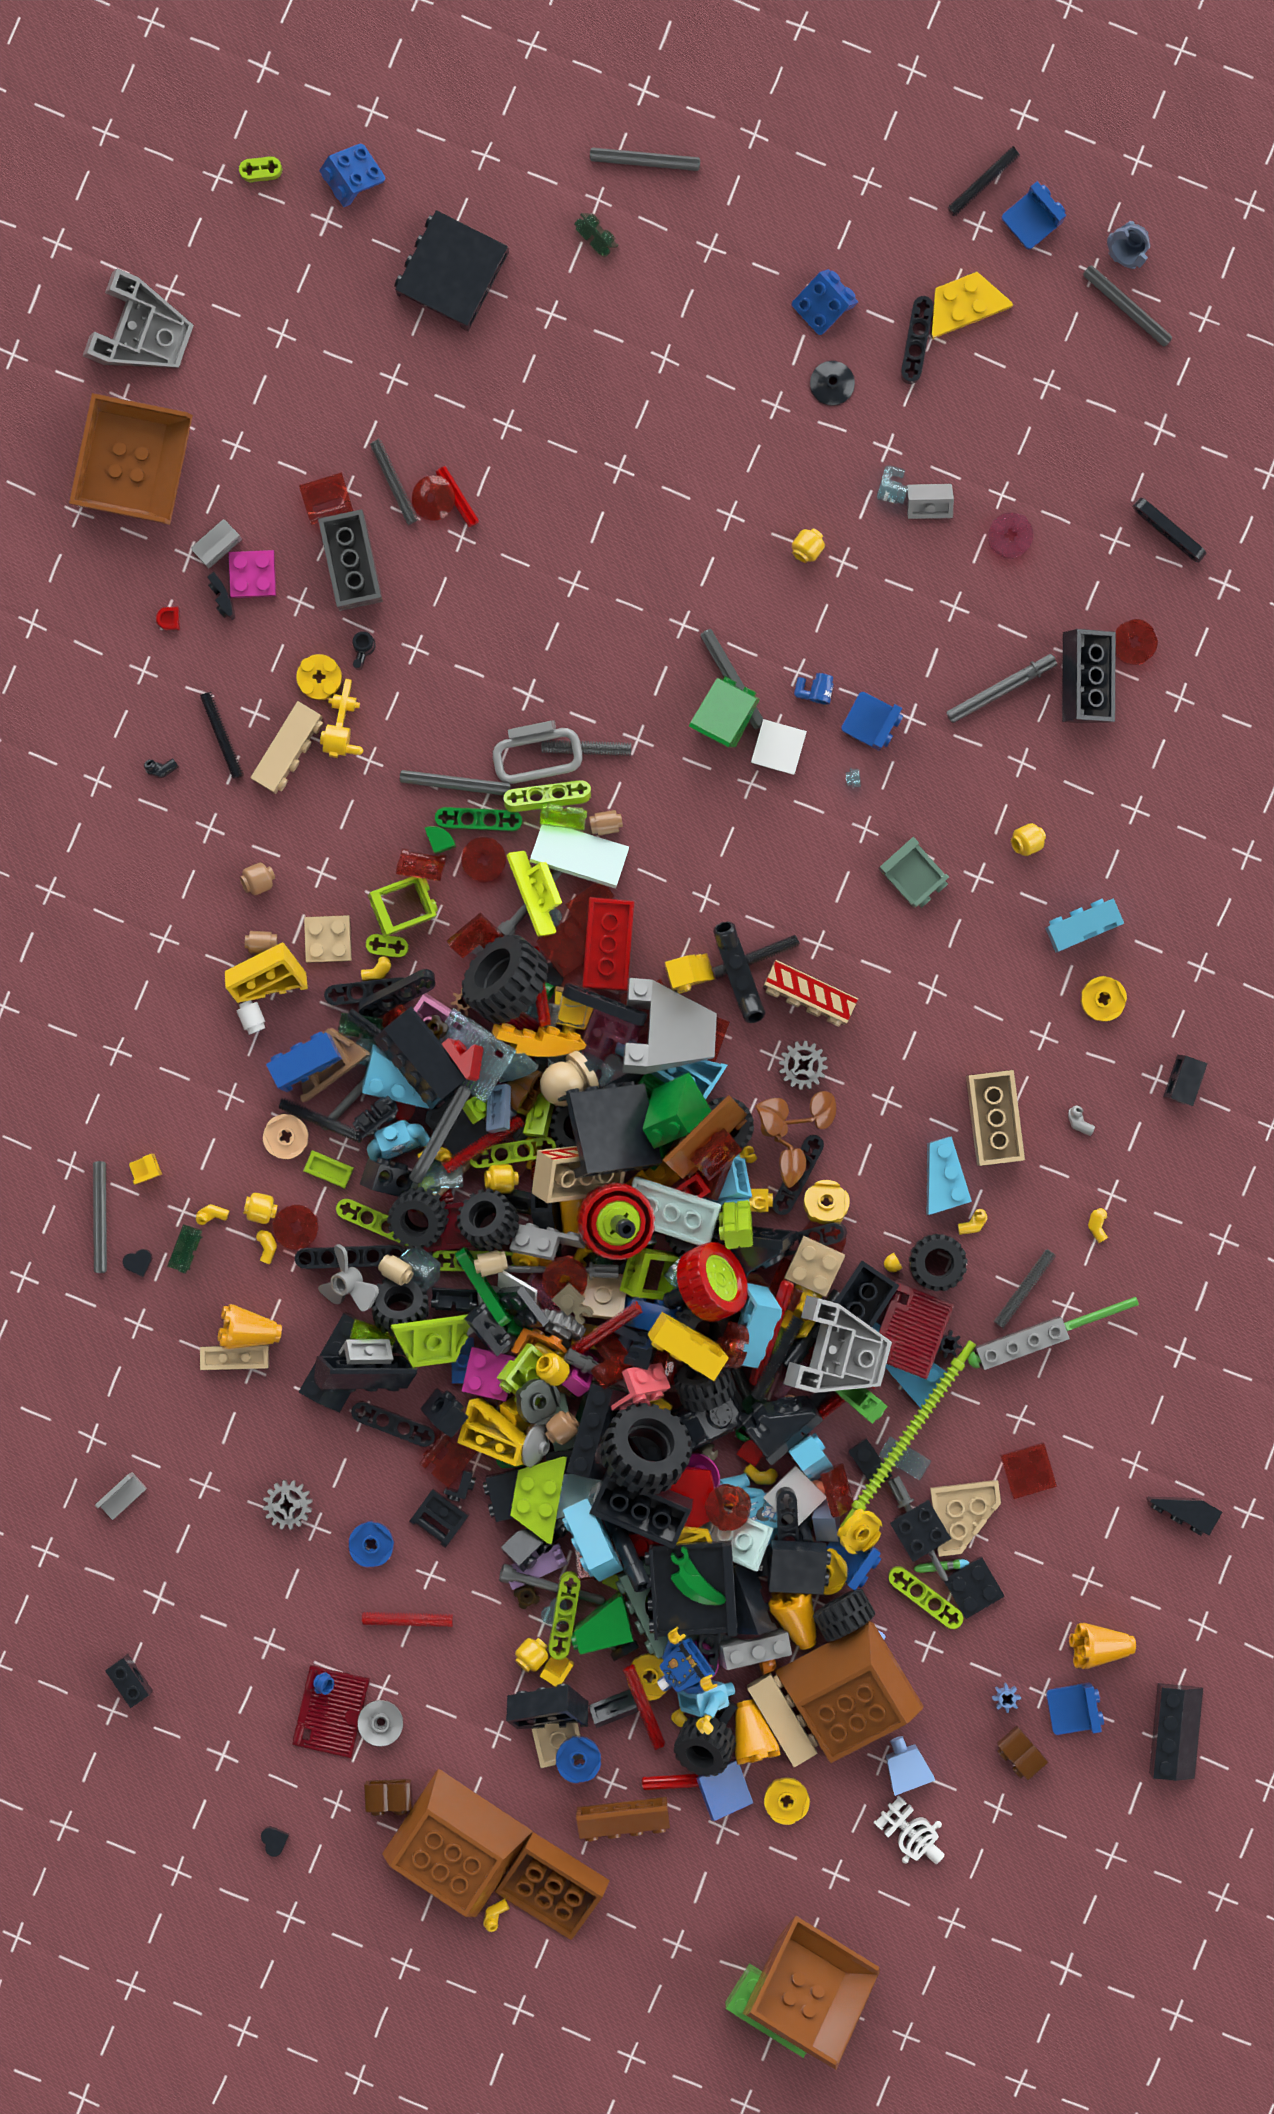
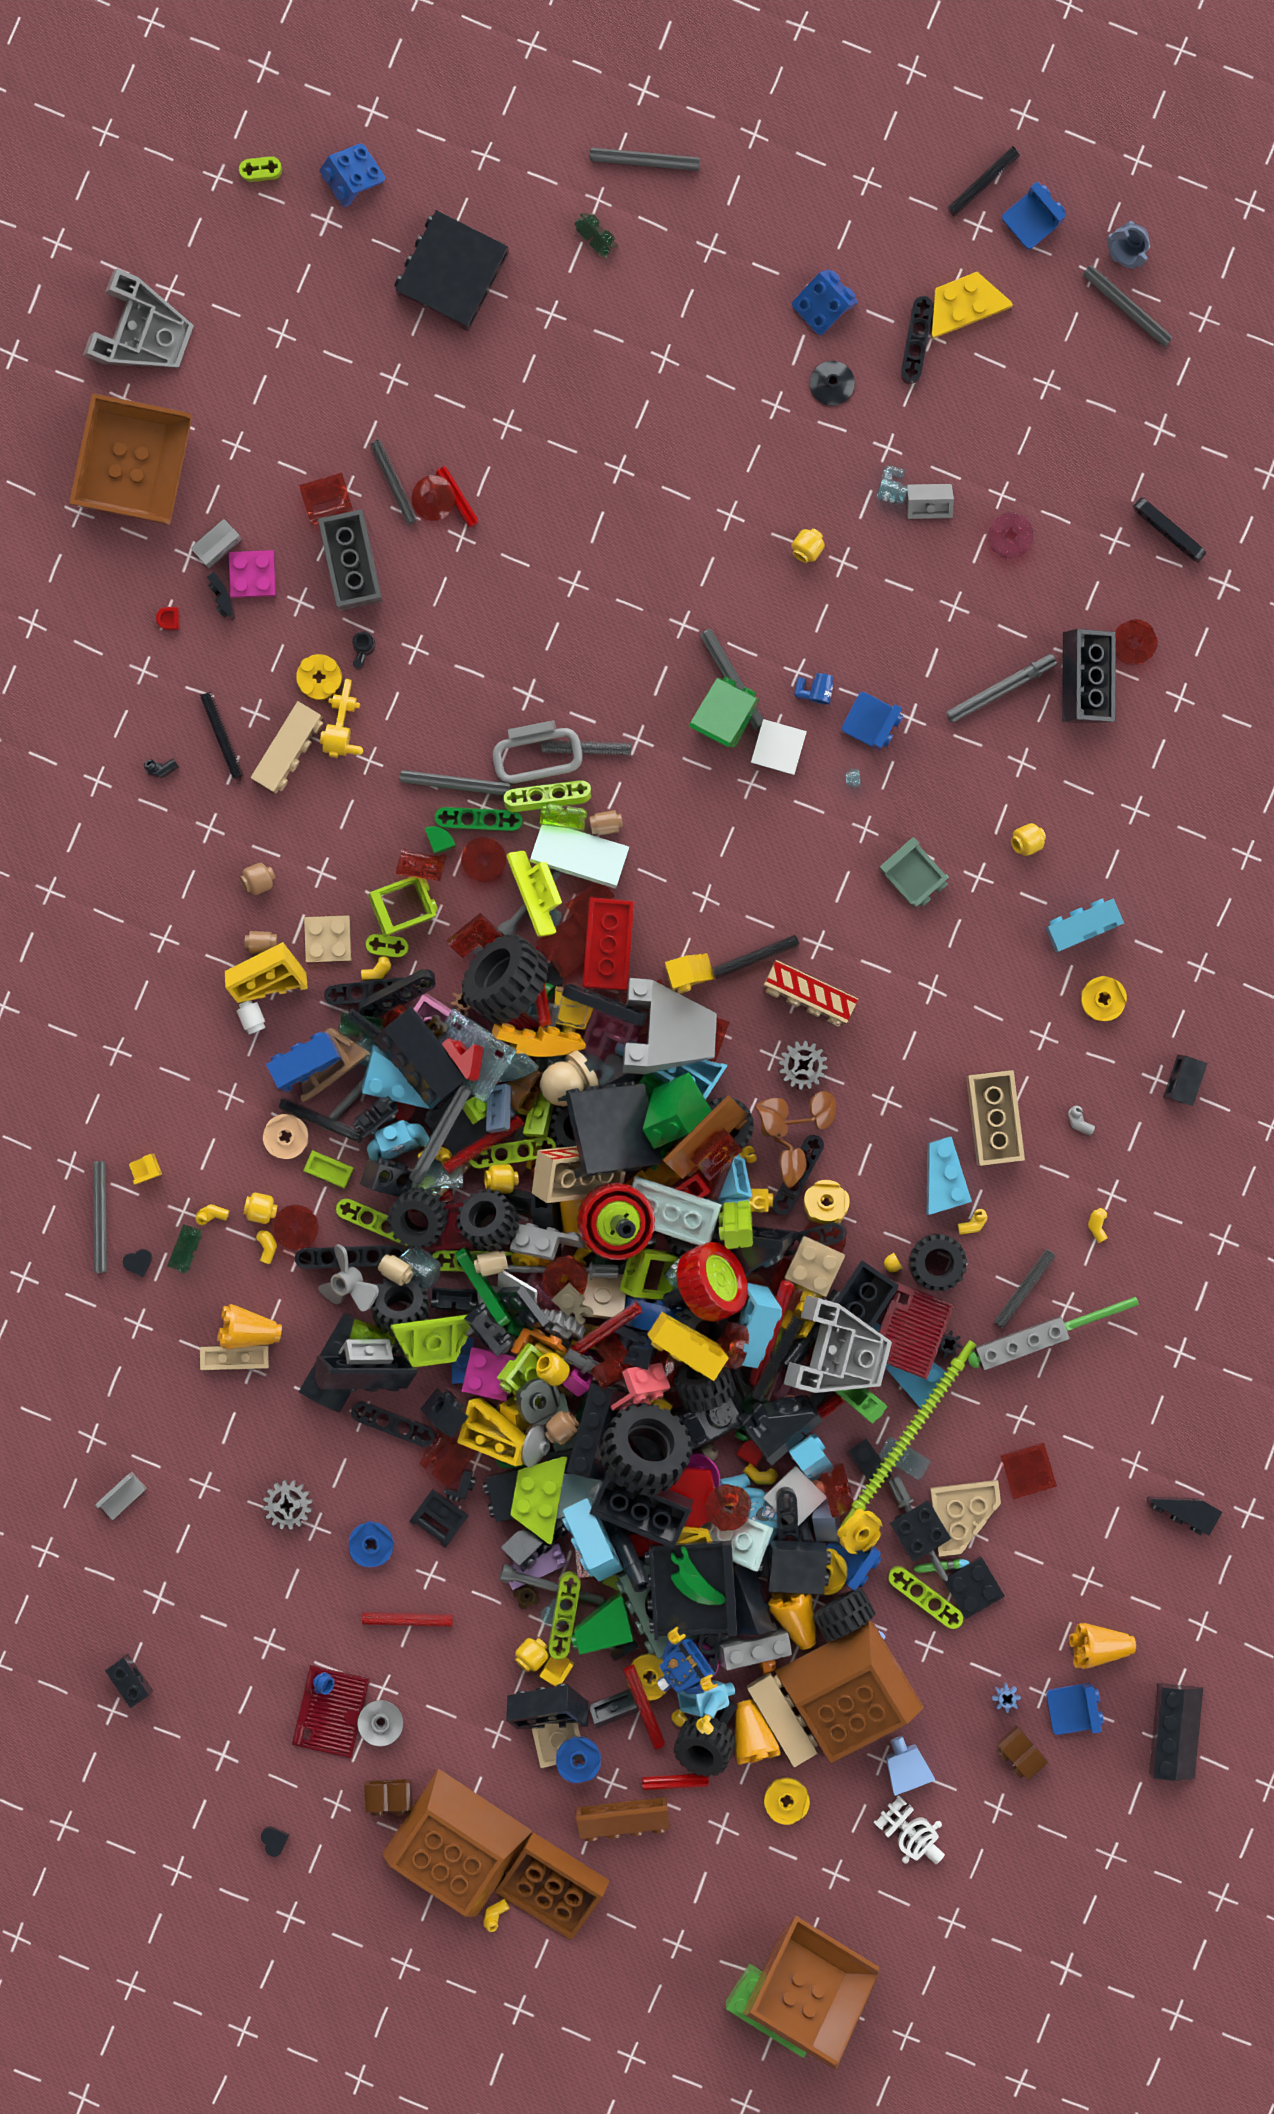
tile [696,1760,753,1821] -> none
black plate [713,921,766,1023] -> none

